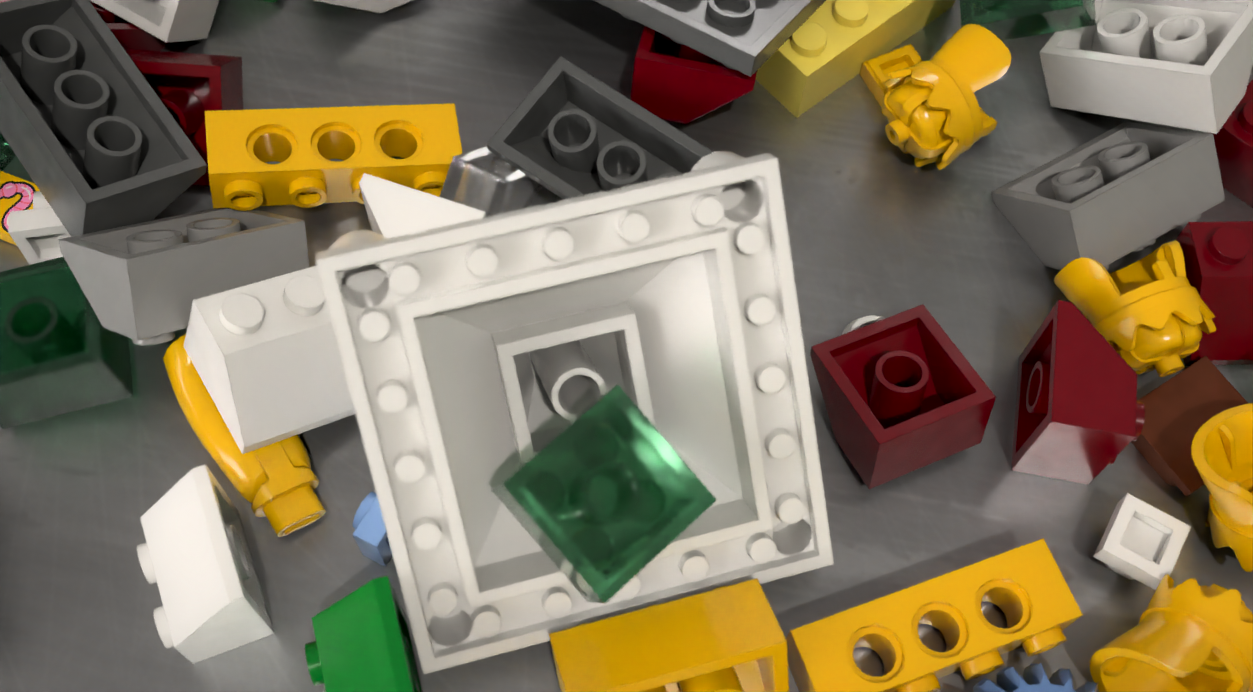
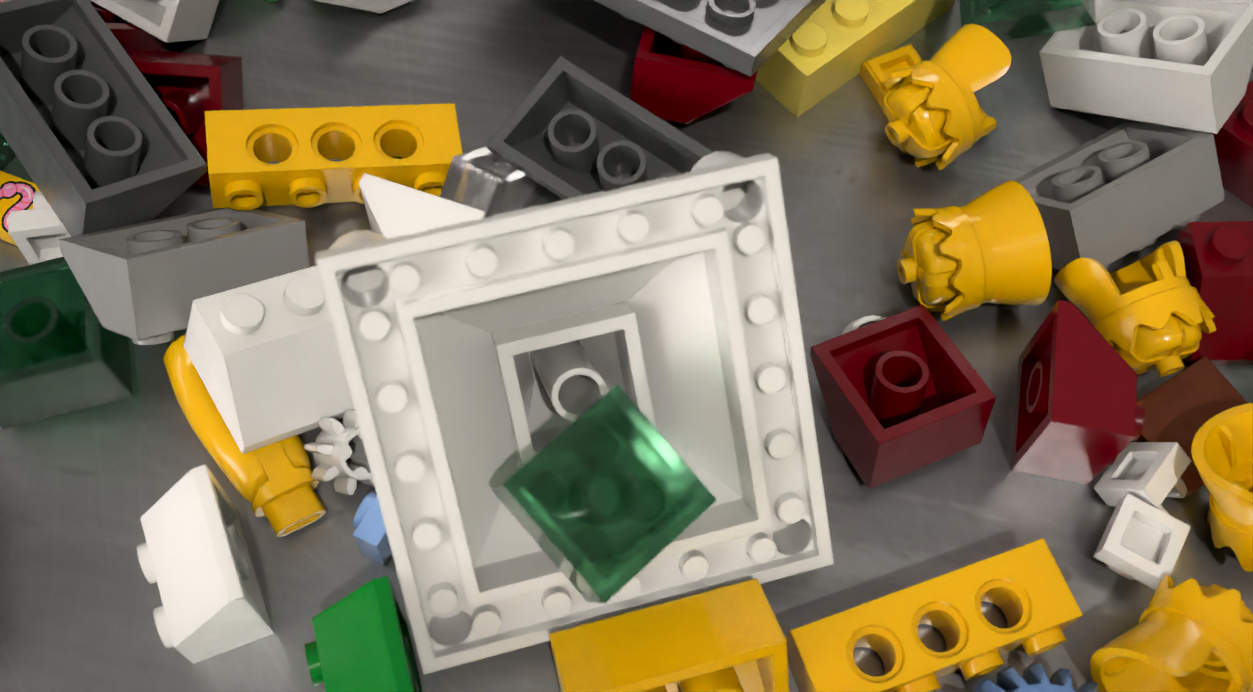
none -> white gear [304,410,374,495]
none -> yellow hat [896,180,1052,321]
none -> white tile [1094,442,1191,514]

